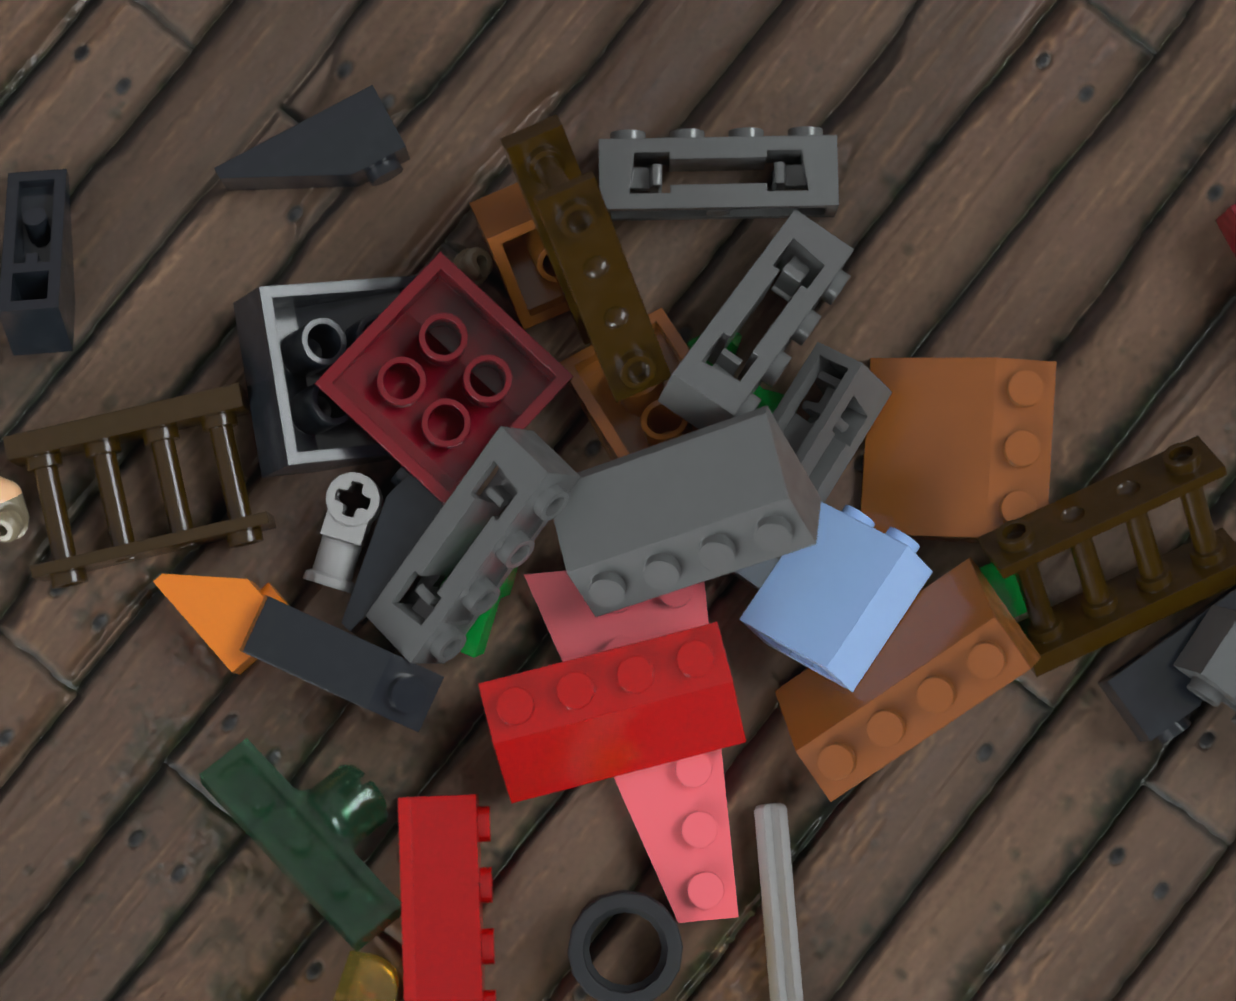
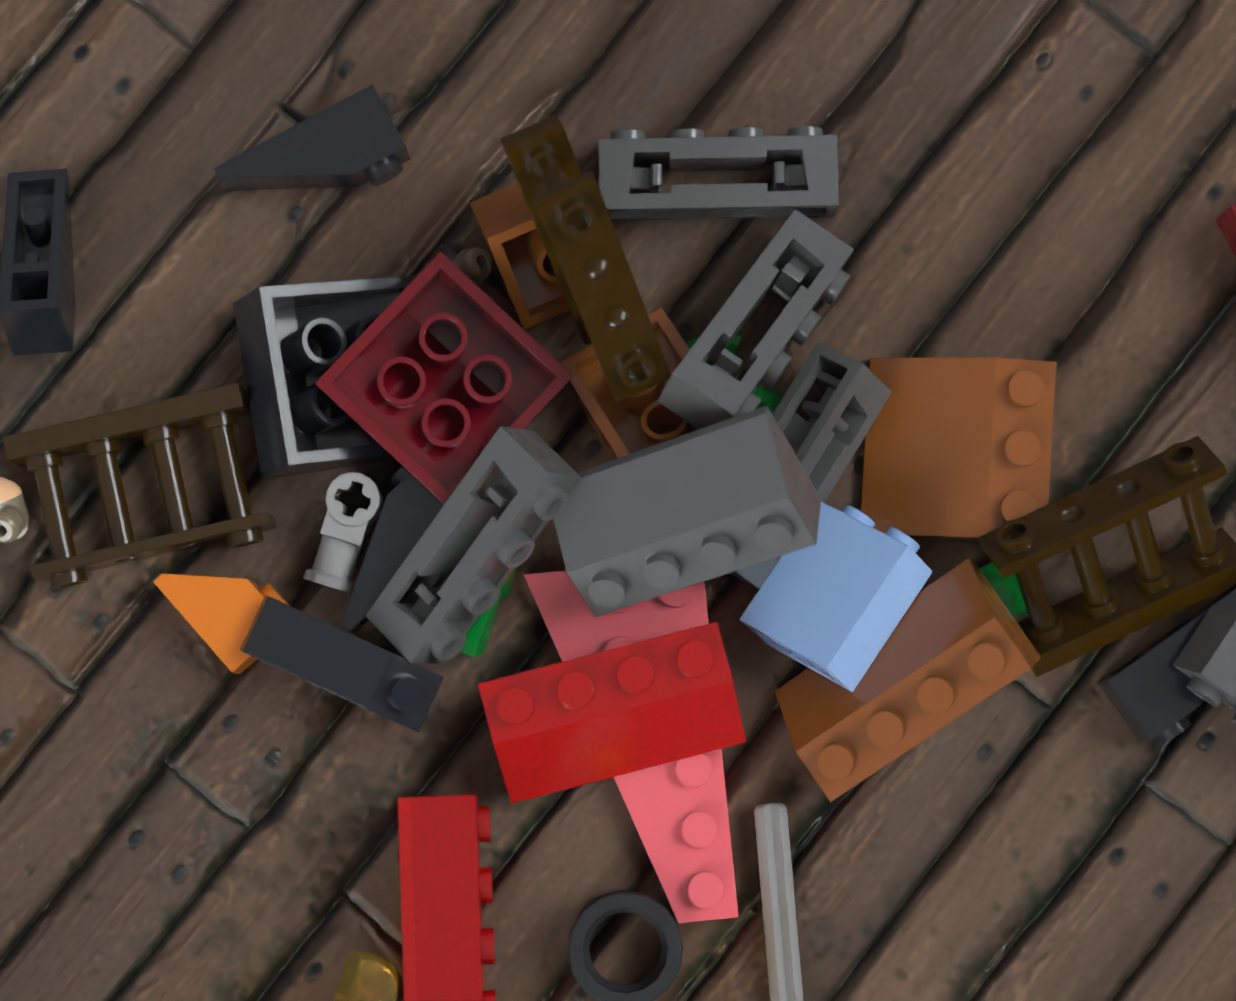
clear green plate [199,738,401,953] -> none

